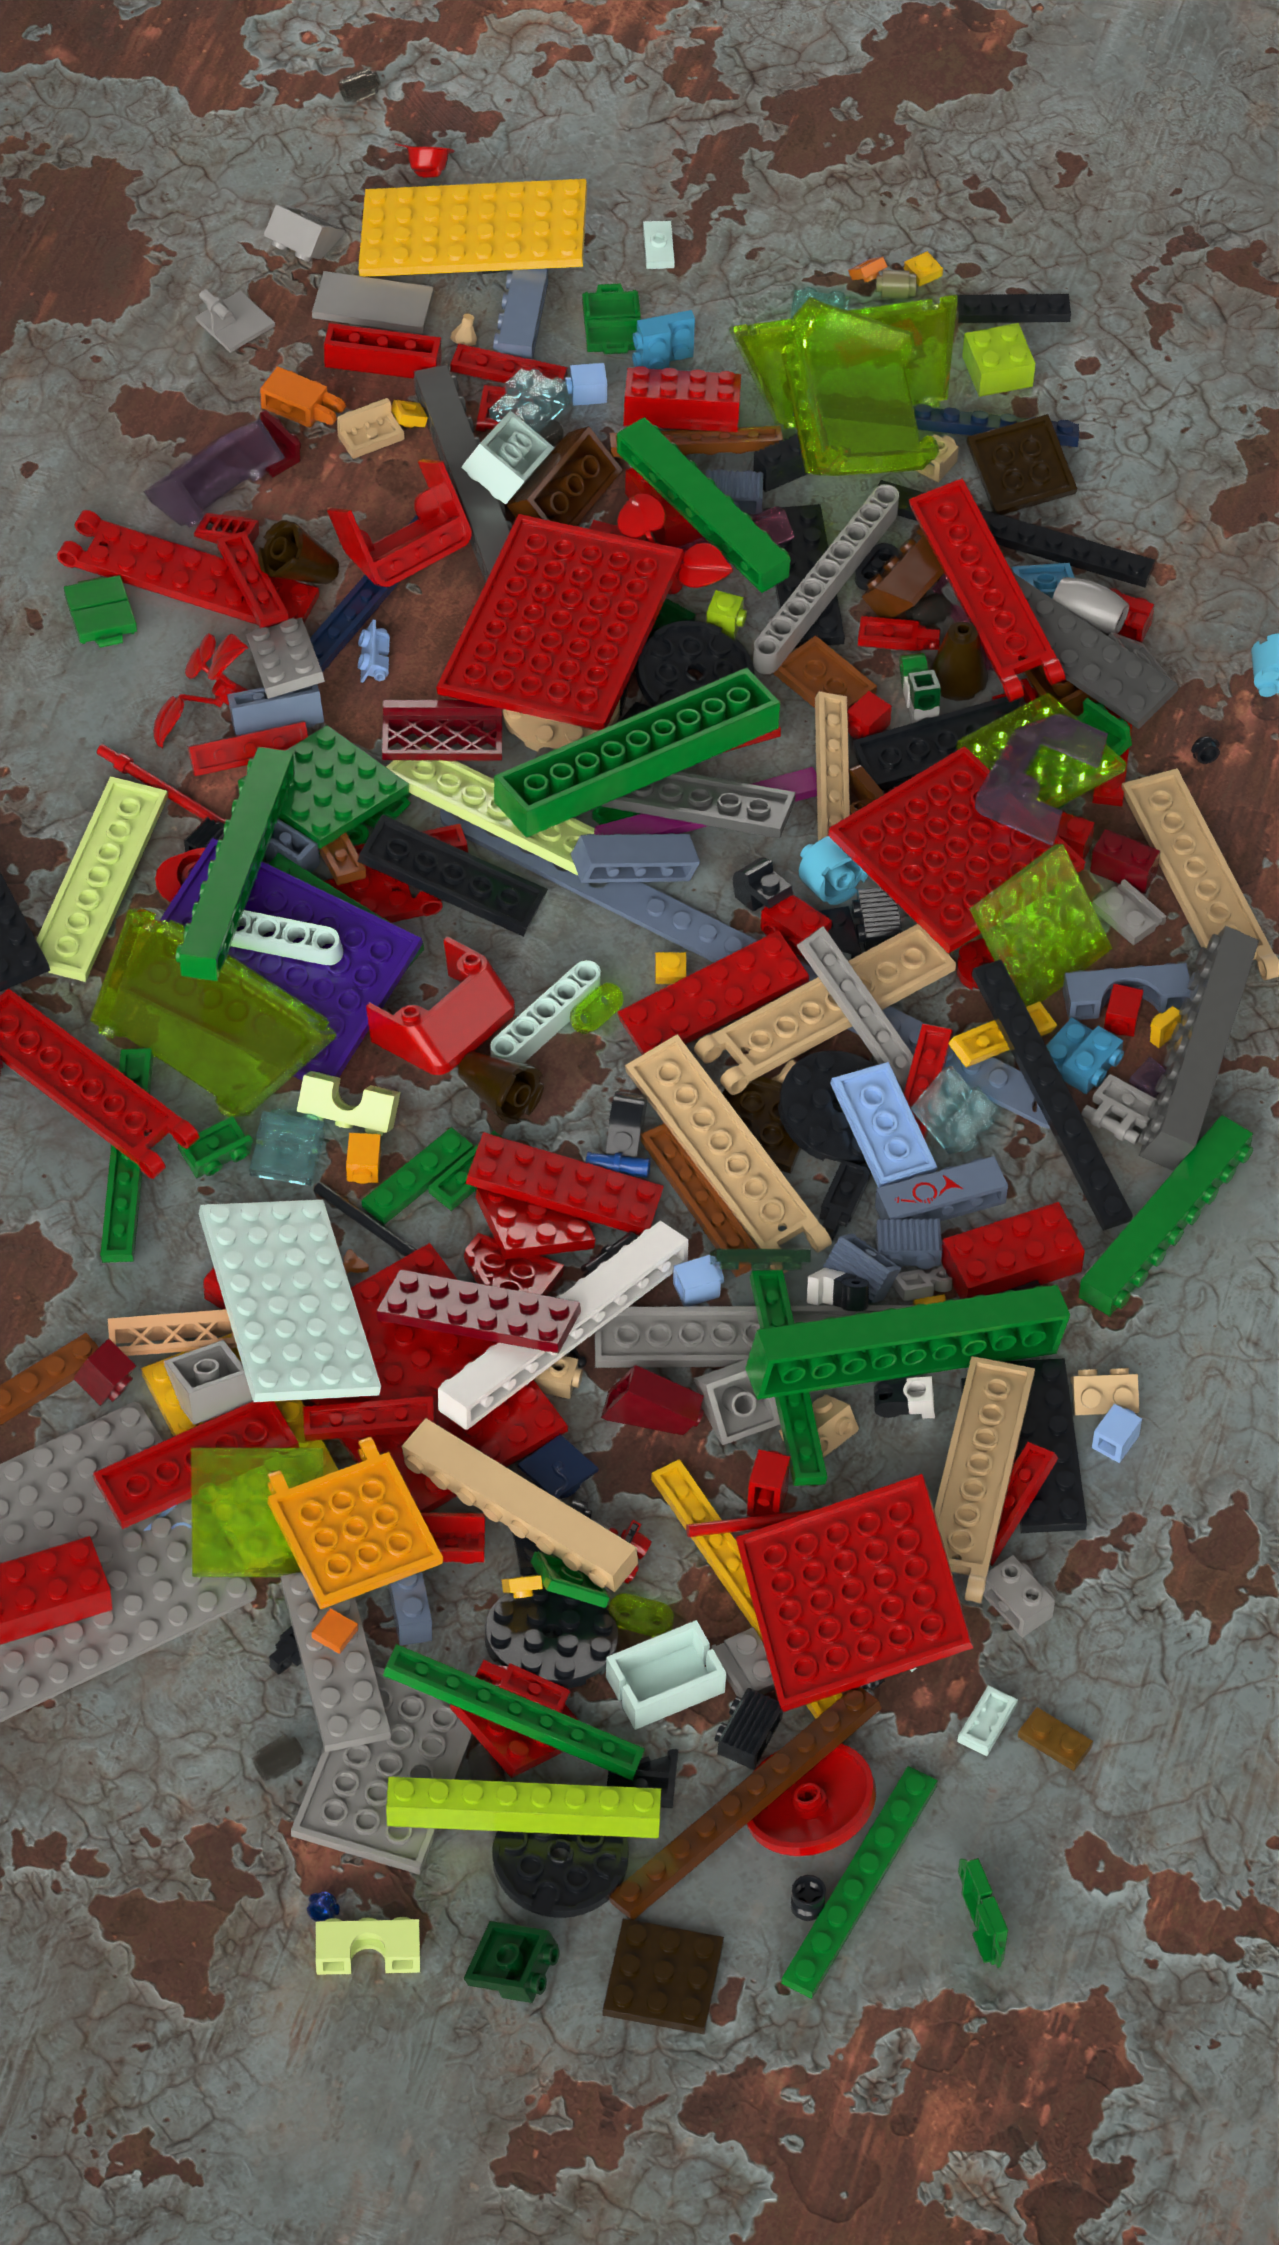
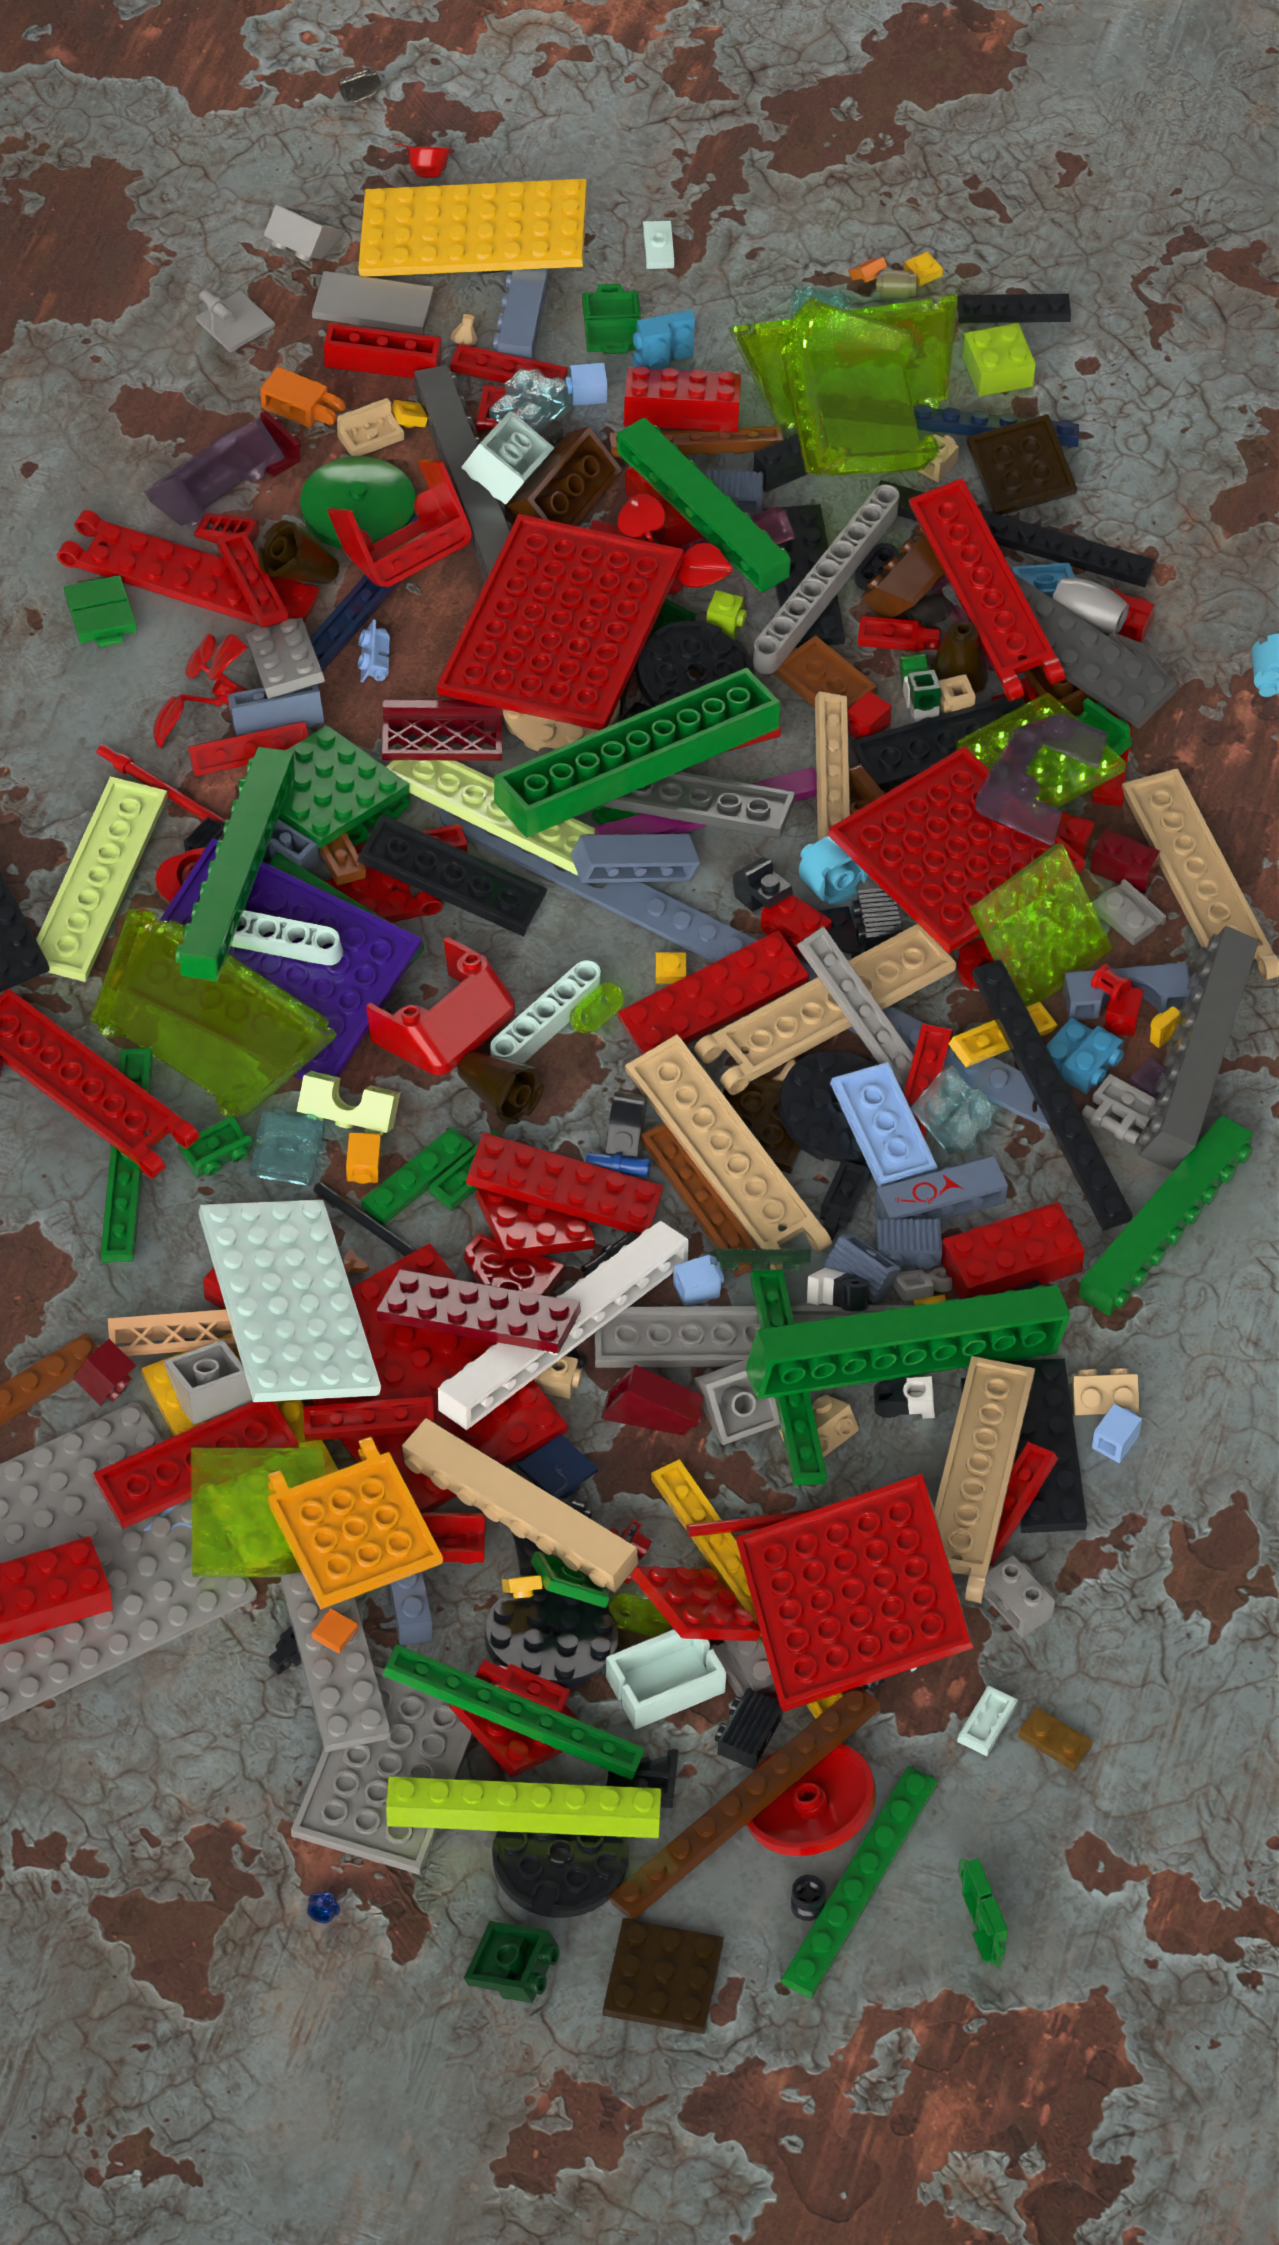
clear smoke brick [252,1734,304,1781] -> none
yellowish green arch [316,1917,420,1975] -> none
red brick [747,1449,790,1517] -> none
black plate [1191,736,1220,764] -> none
none -> green dish [300,456,416,550]
none -> red plate [631,1565,761,1641]
none -> tan brick [939,674,976,714]
none -> red bush [1091,964,1132,1003]

